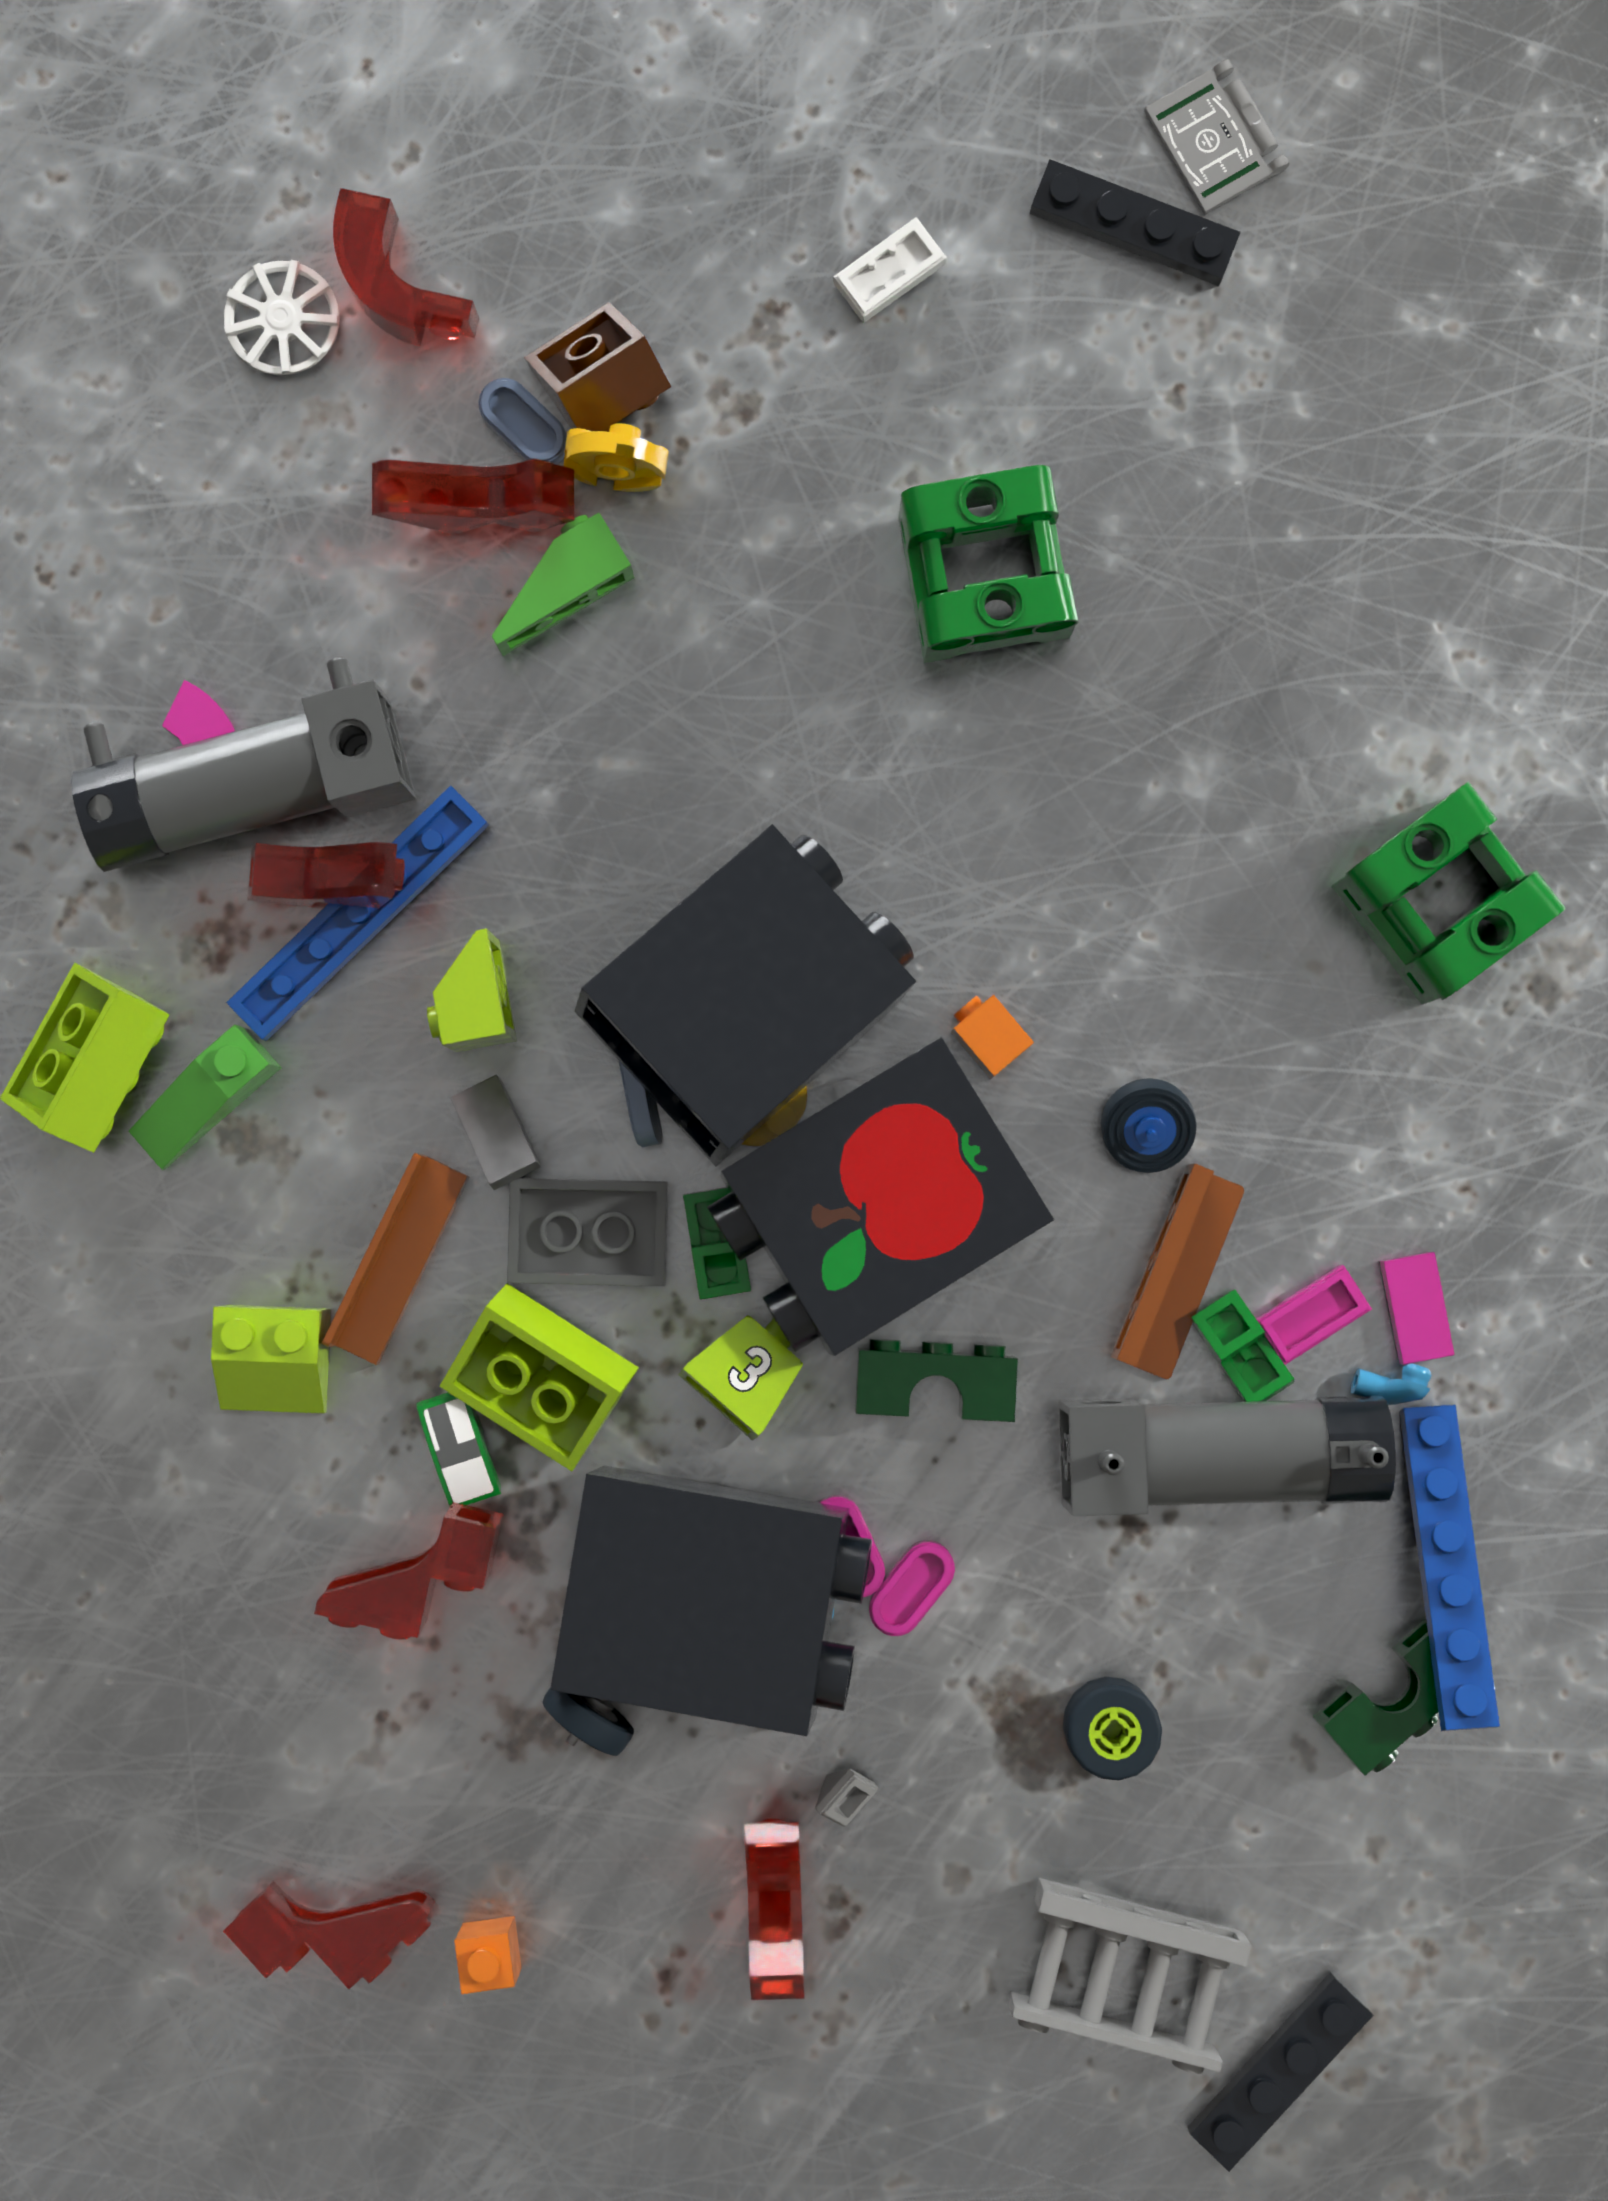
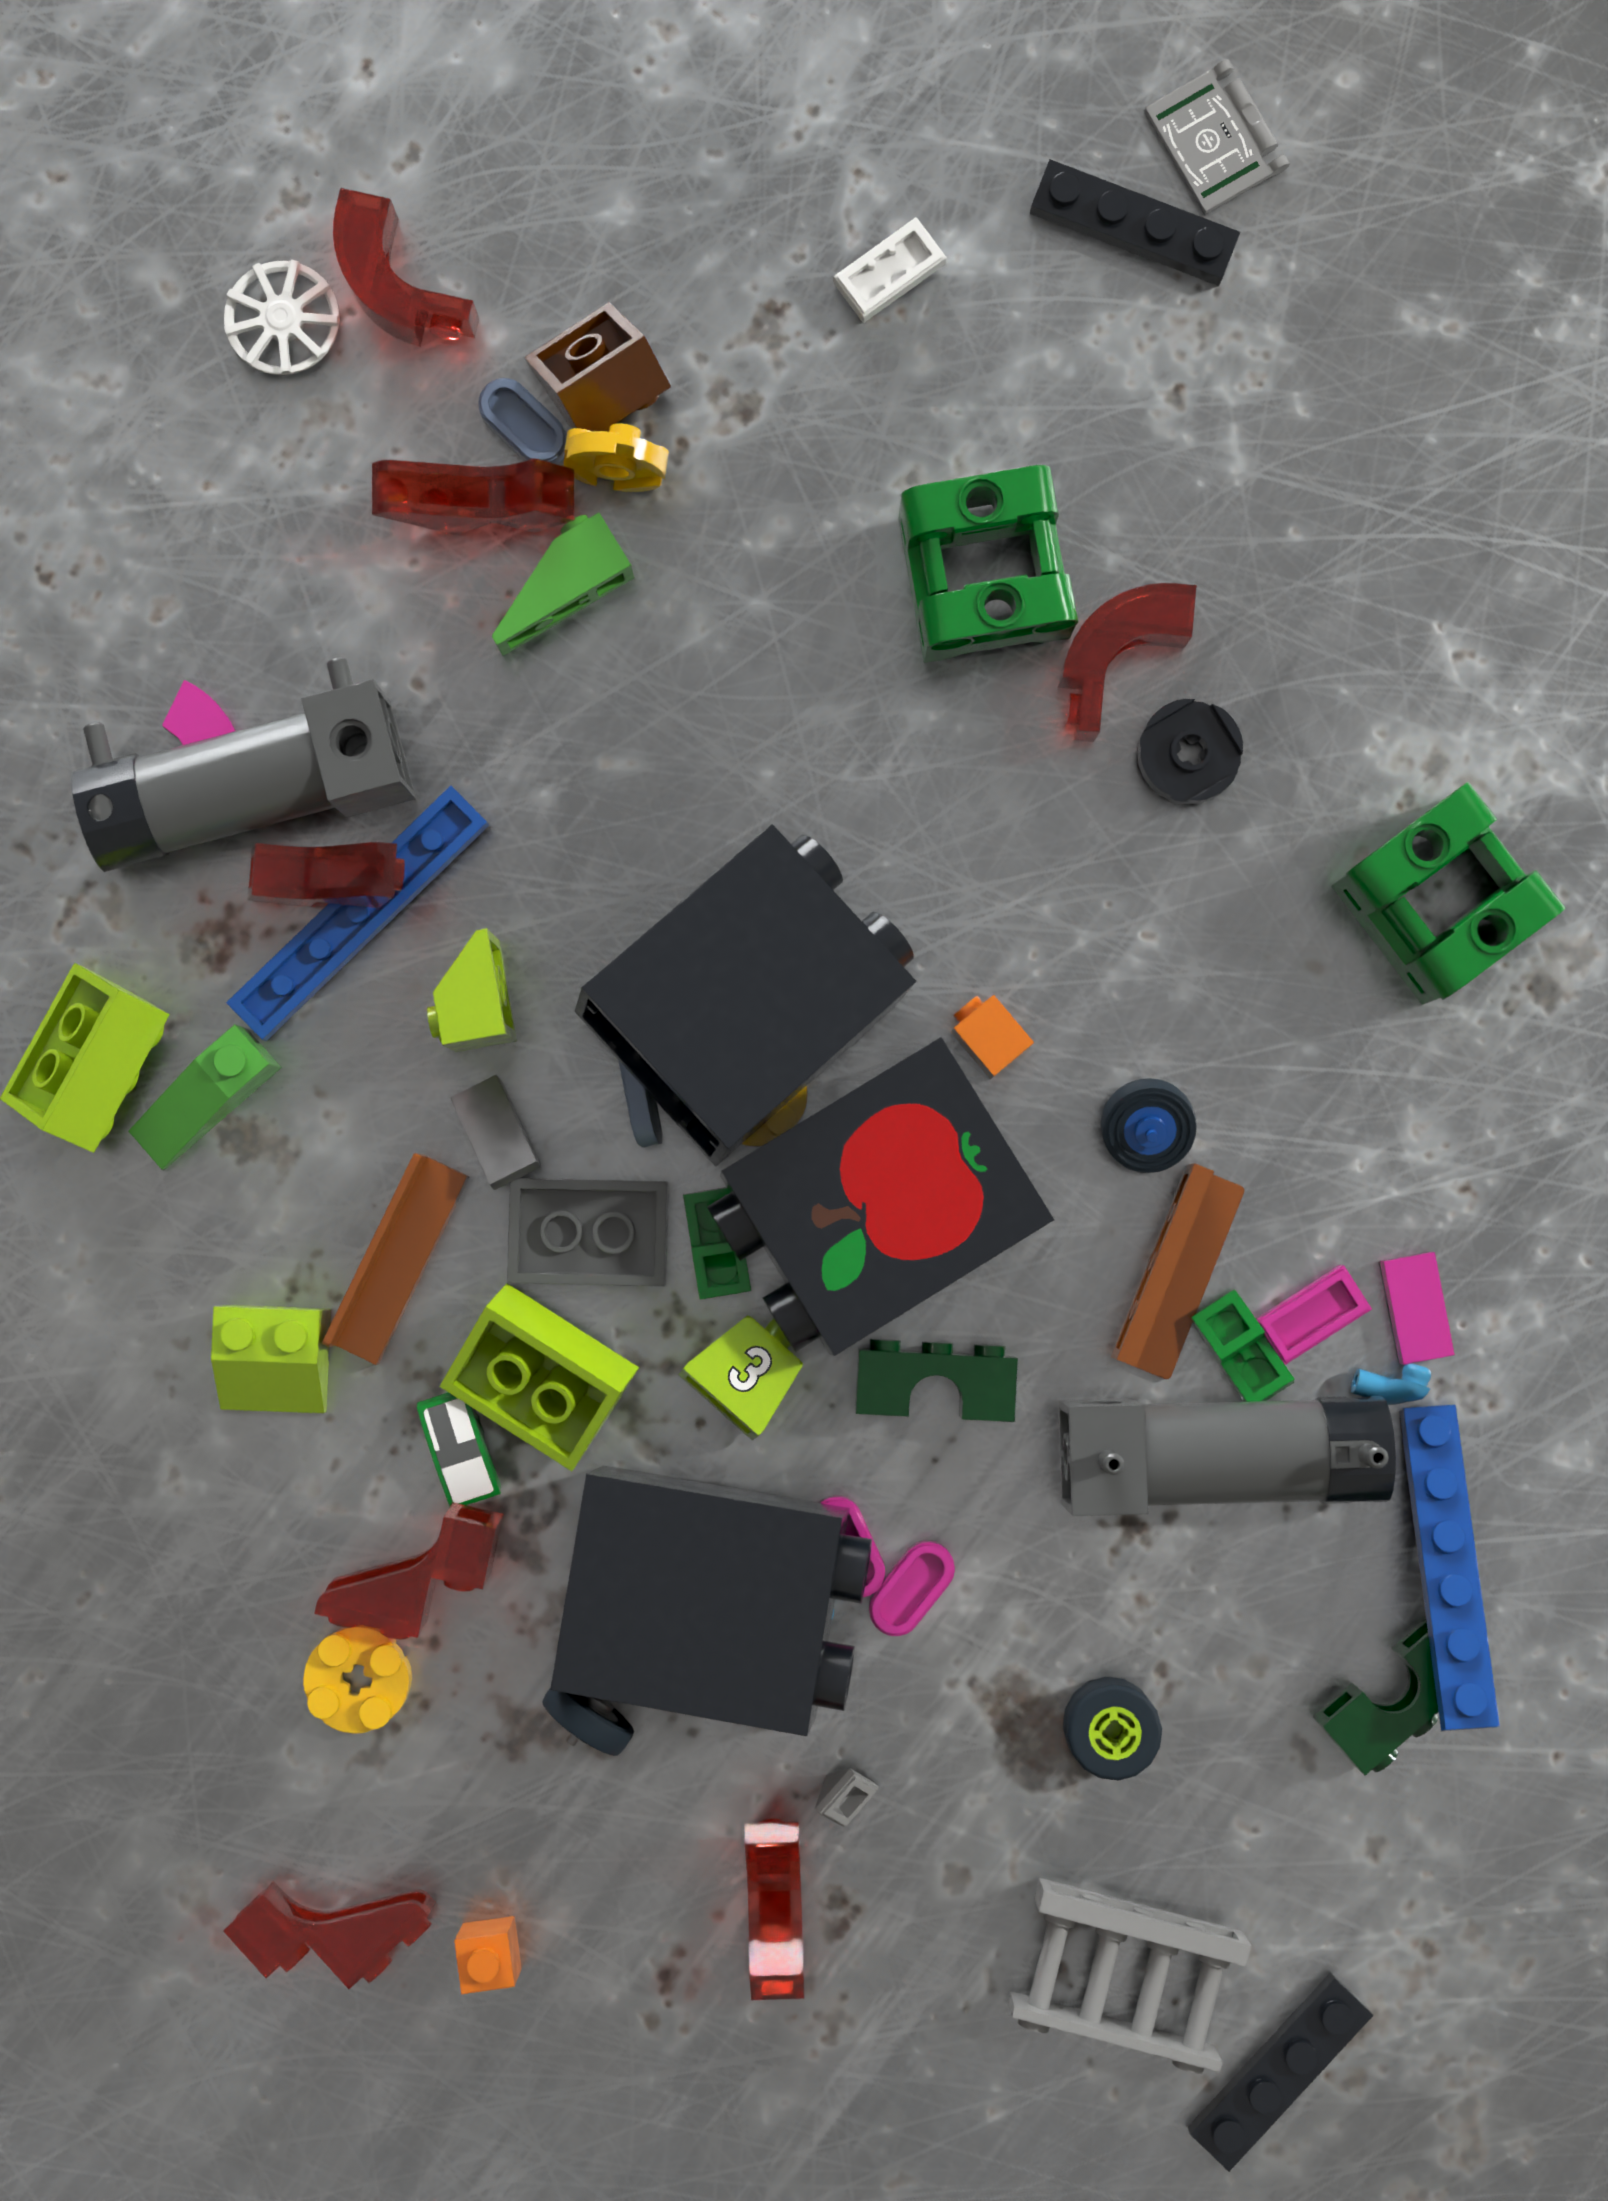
none -> yellow plate [303,1624,412,1733]
none -> clear red arch [1058,583,1197,742]
none -> black plate [1137,699,1243,805]

